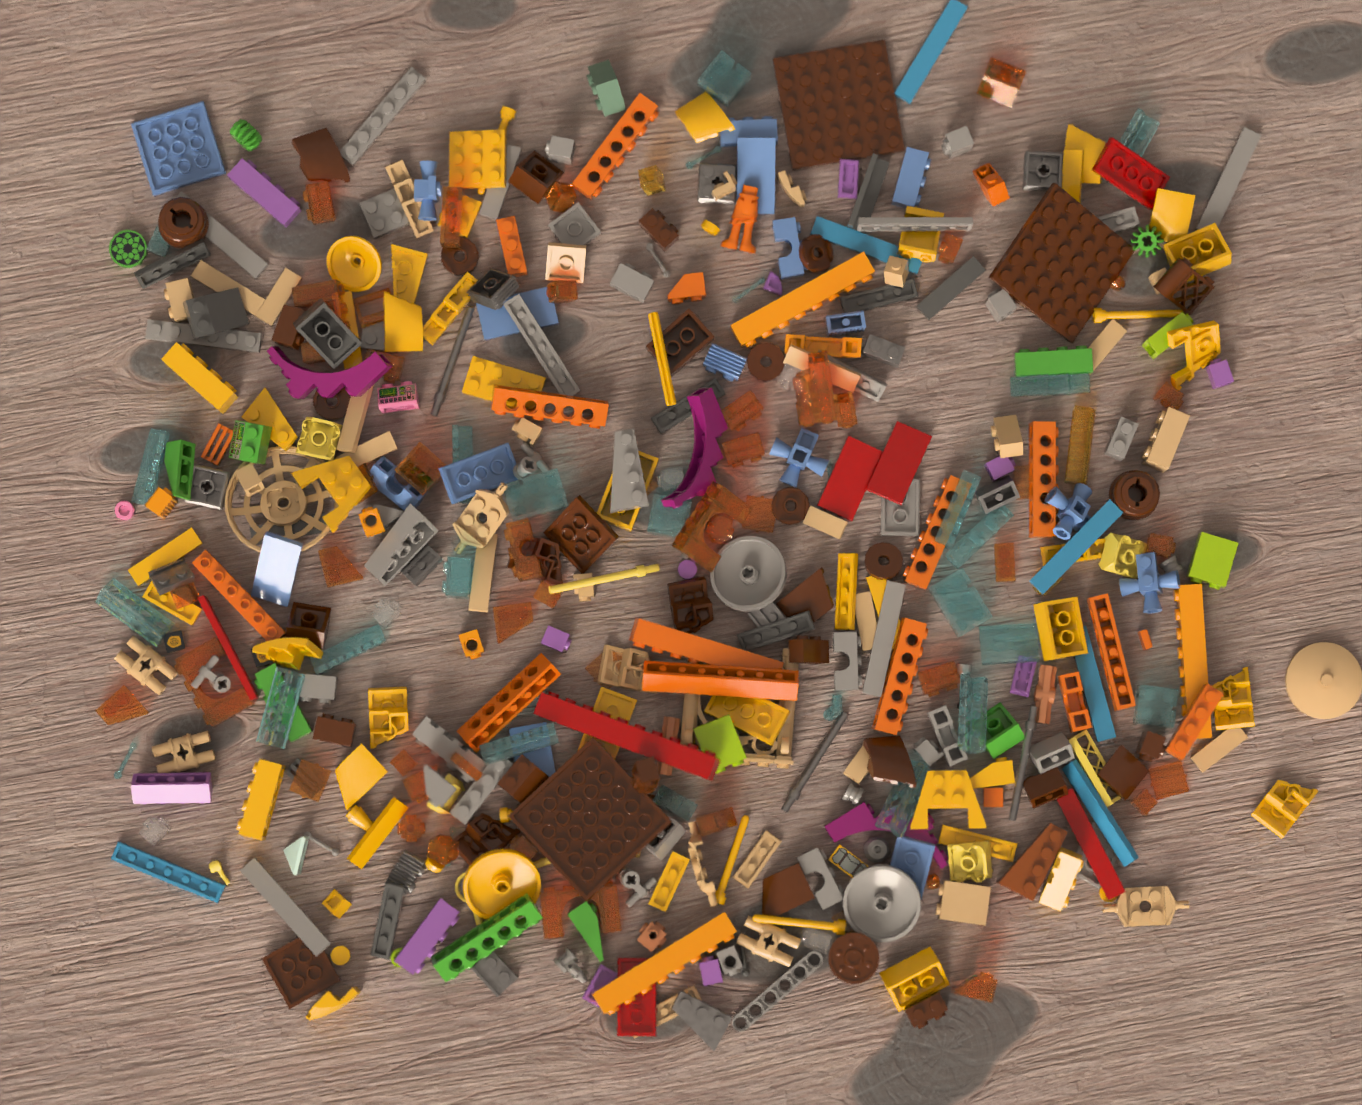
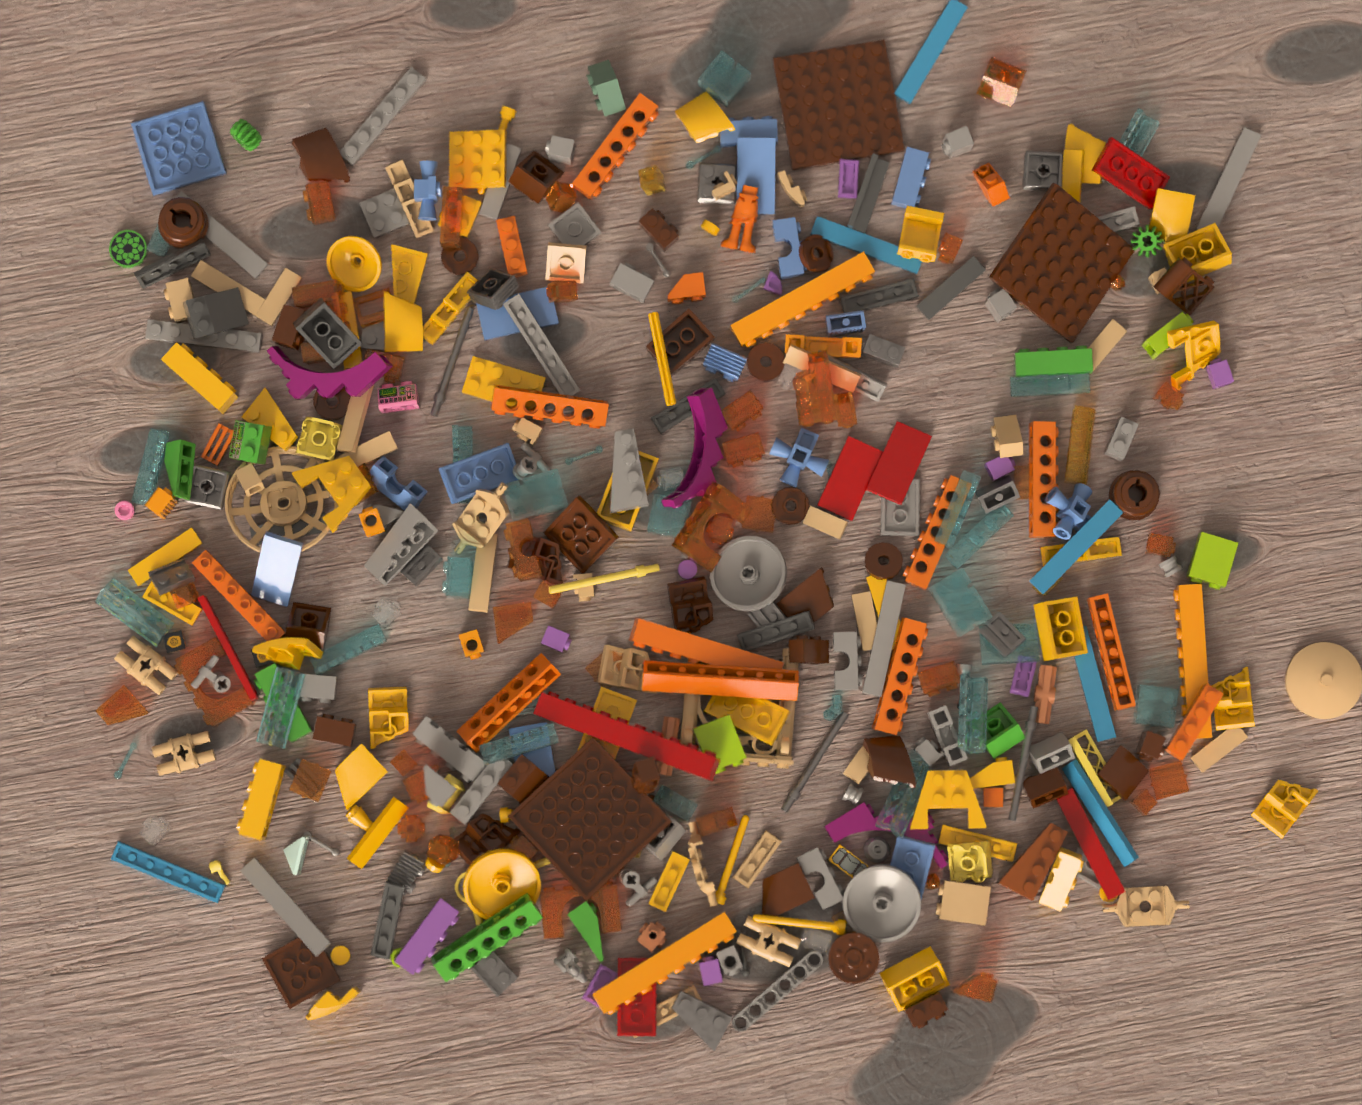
brick [131,772,213,804] -> none
medium lavender brick [227,158,301,228] -> none
clear orange wing [318,546,363,588] -> none
yellow slope [322,889,352,918] -> none
clear orange slope [394,442,446,496] -> none
clear orange beam [450,751,483,782] -> none
yellow tile [835,553,858,630] -> none
light grey tile [857,217,973,231] -> none
tan brick [884,256,909,288] -> none
clear orange plate [994,543,1016,582] -> none
orange arch [1057,671,1092,733] -> none
yellow piece [1092,308,1184,323] -> none
light yellow slope [1098,533,1147,579] -> none
medium blue brick [1119,552,1180,614] -> none
orange tile [1137,629,1153,650] -> none
tan brick [1141,407,1190,473] -> none
none -> clear light blue hinge [565,446,603,465]
none -> flat silver plate [979,611,1026,658]

